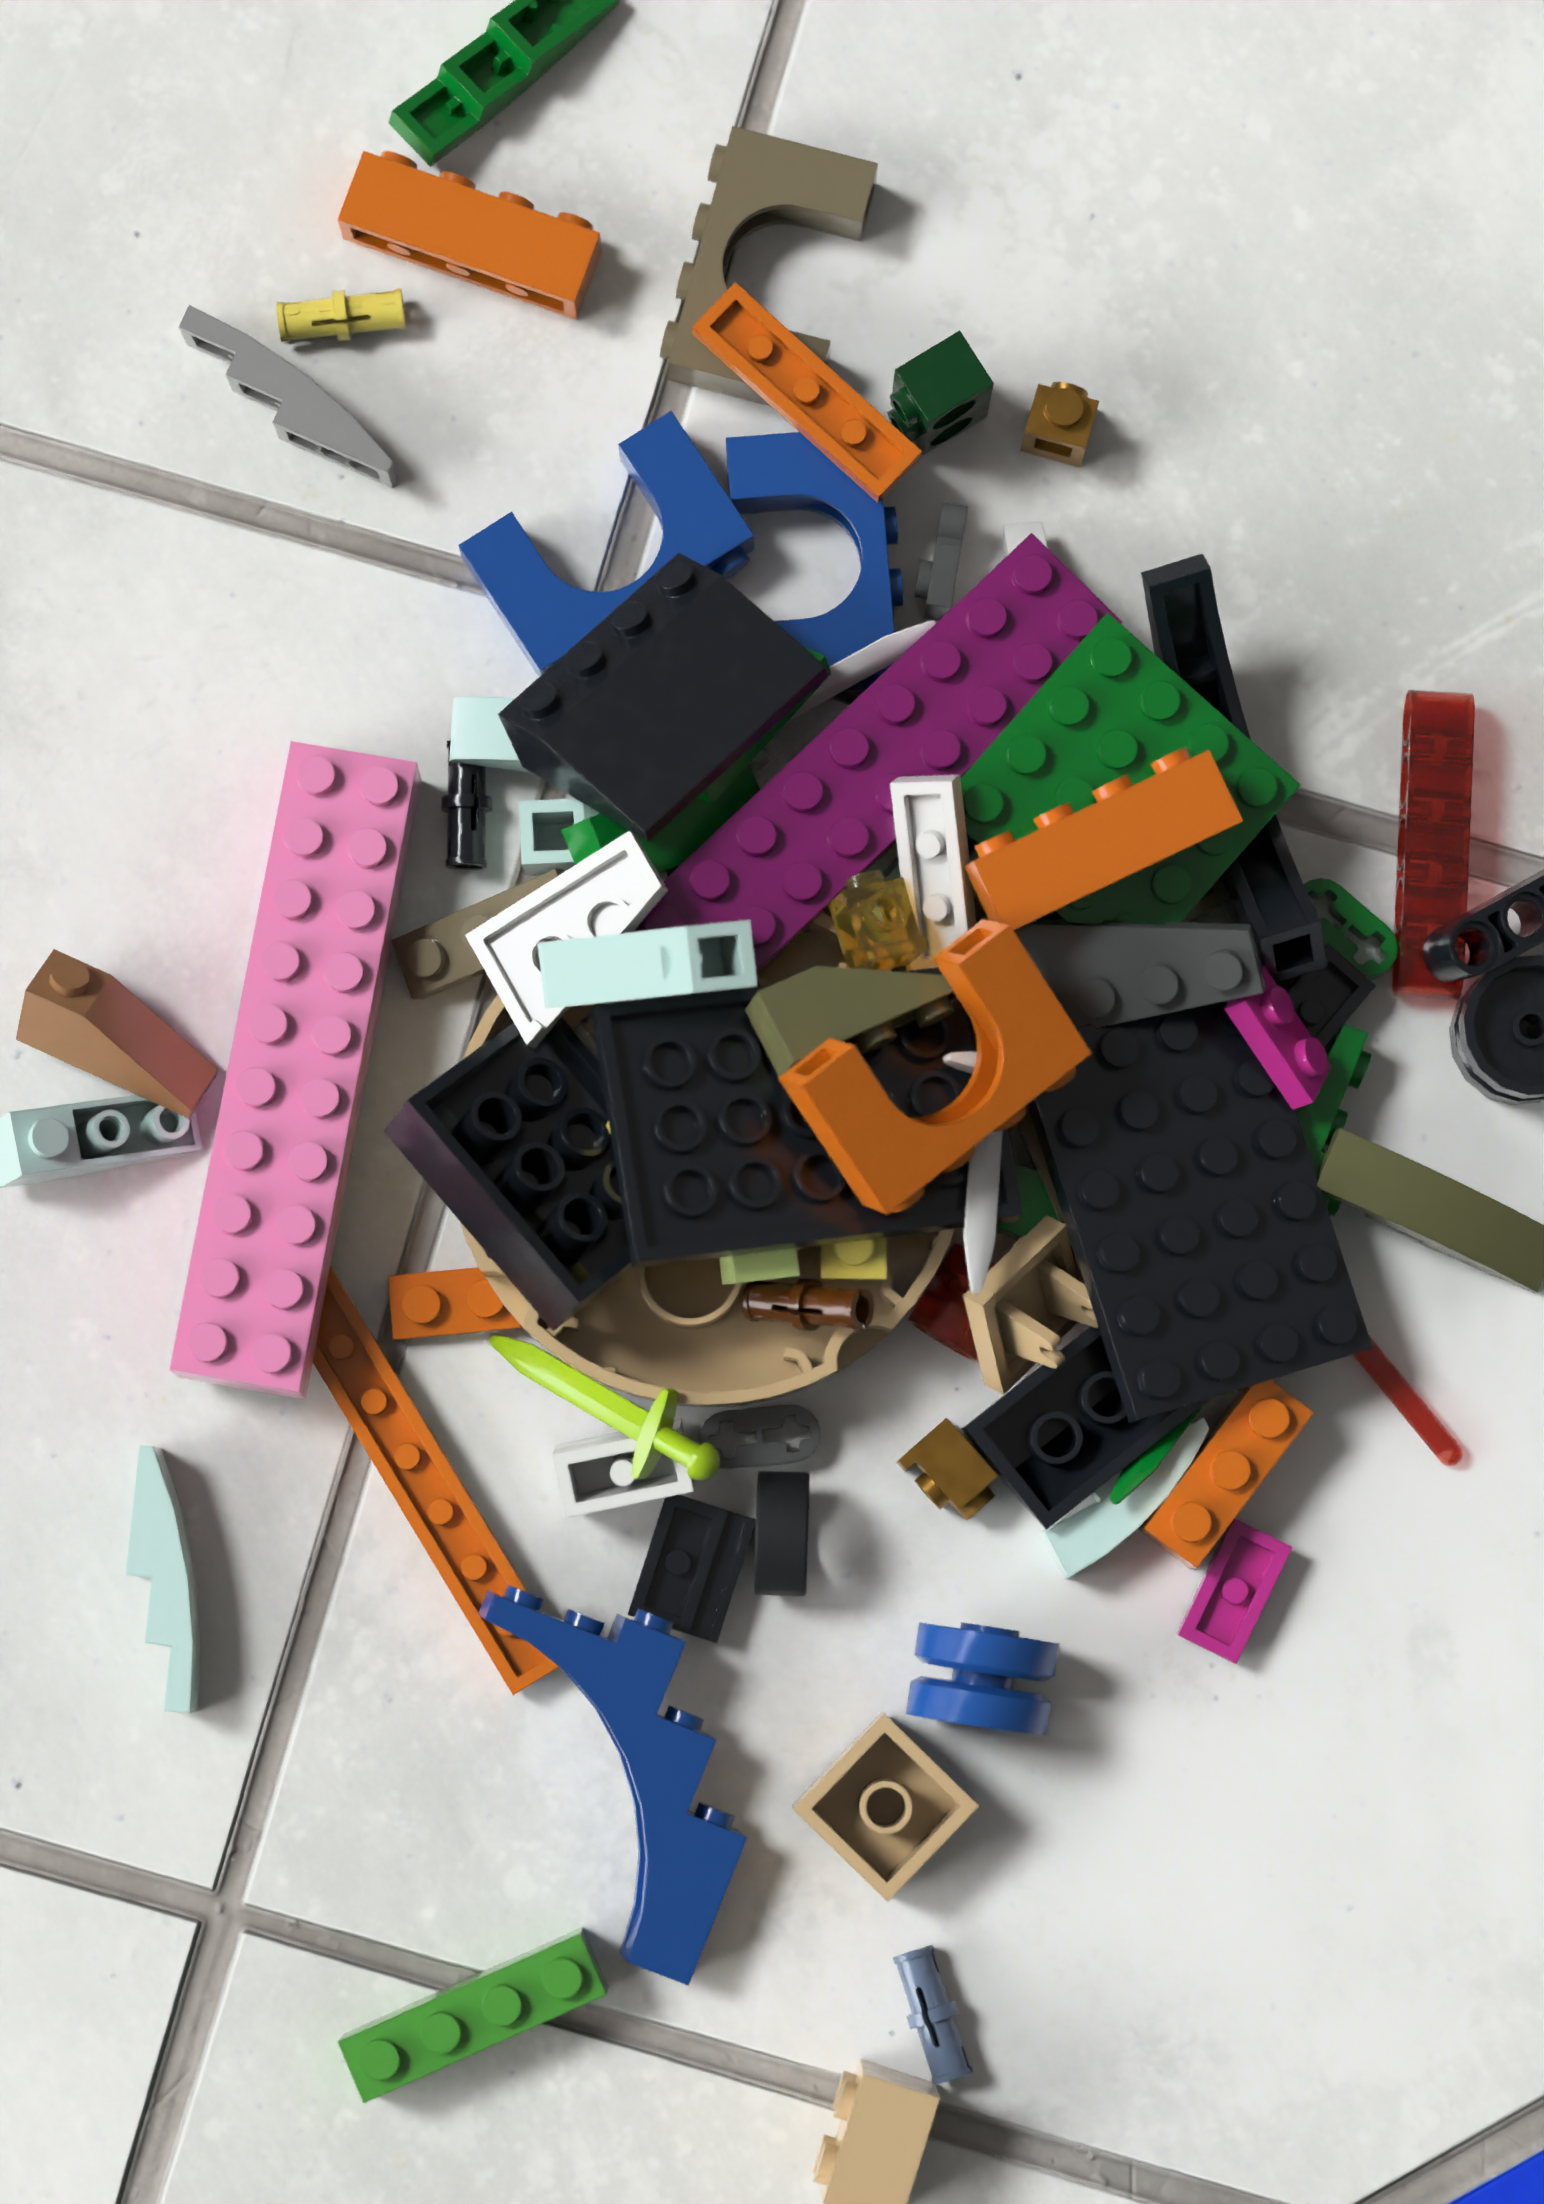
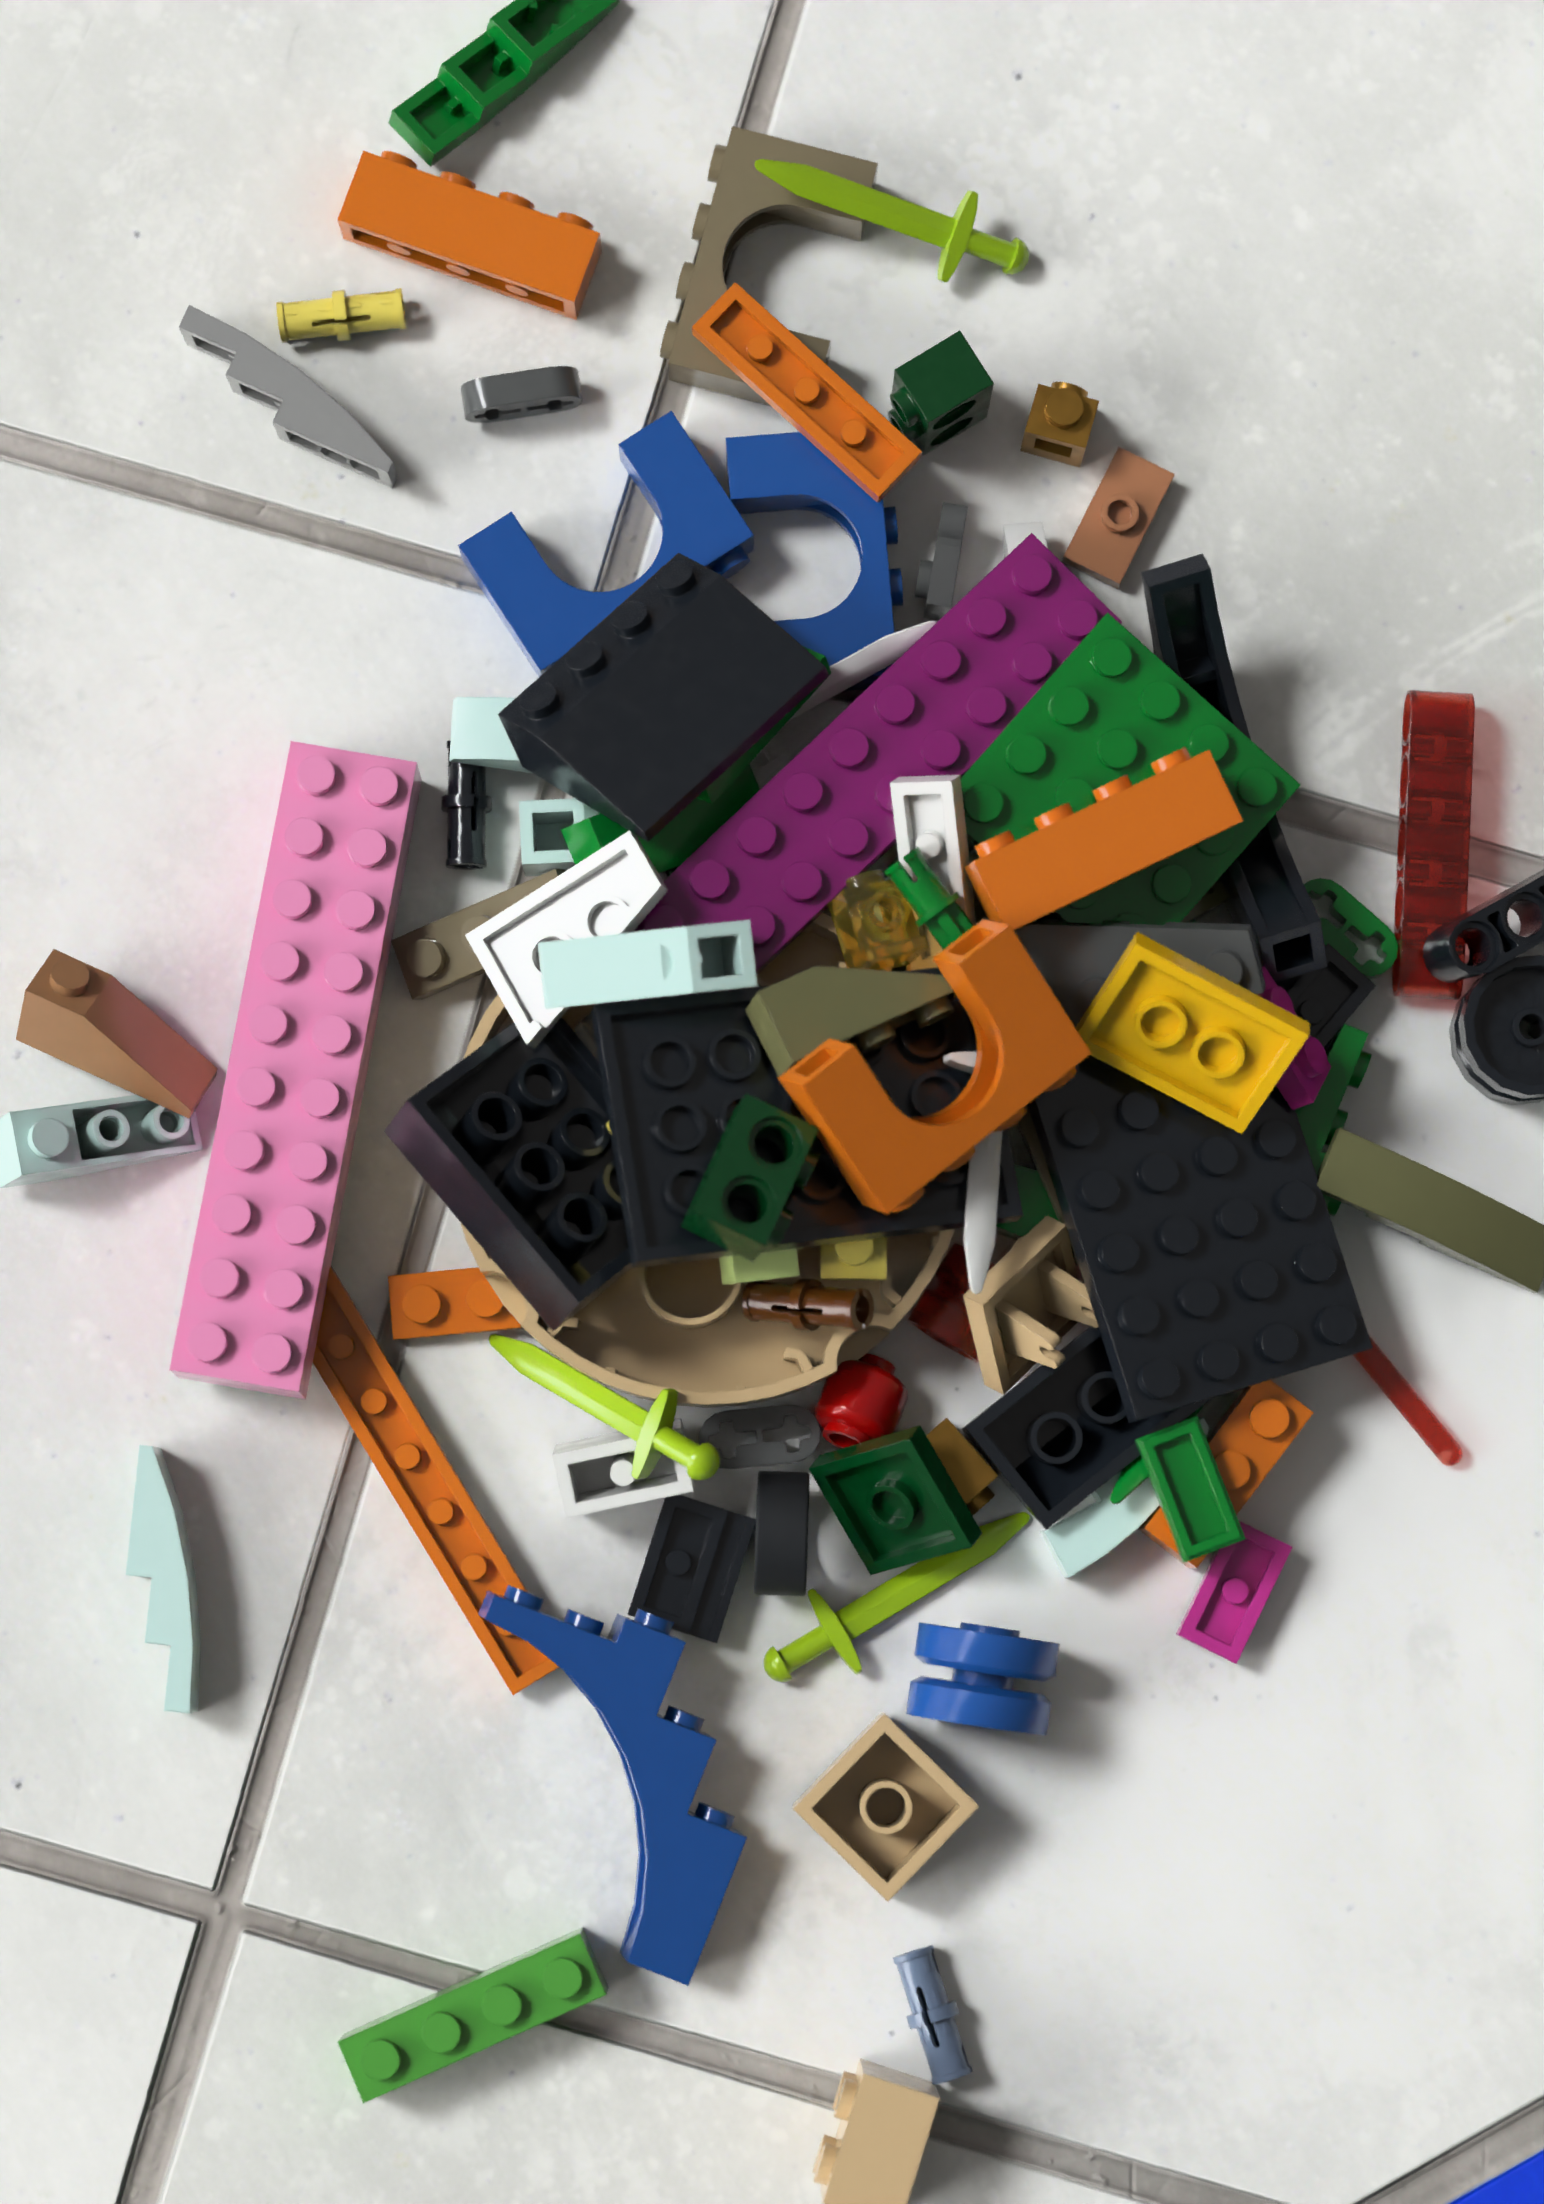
none -> dark grey beam [460,366,583,423]
none -> dark green brick [680,1093,820,1261]
none -> lime sword [754,159,1029,282]
none -> lime sword [763,1512,1030,1682]
none -> dark green plate [809,1425,982,1575]
none -> red head [814,1354,908,1449]
none -> green axle [884,847,974,950]
none -> nougat plate [1062,447,1175,589]
none -> yellow plate [1075,932,1310,1134]
none -> green tile [1135,1416,1245,1563]

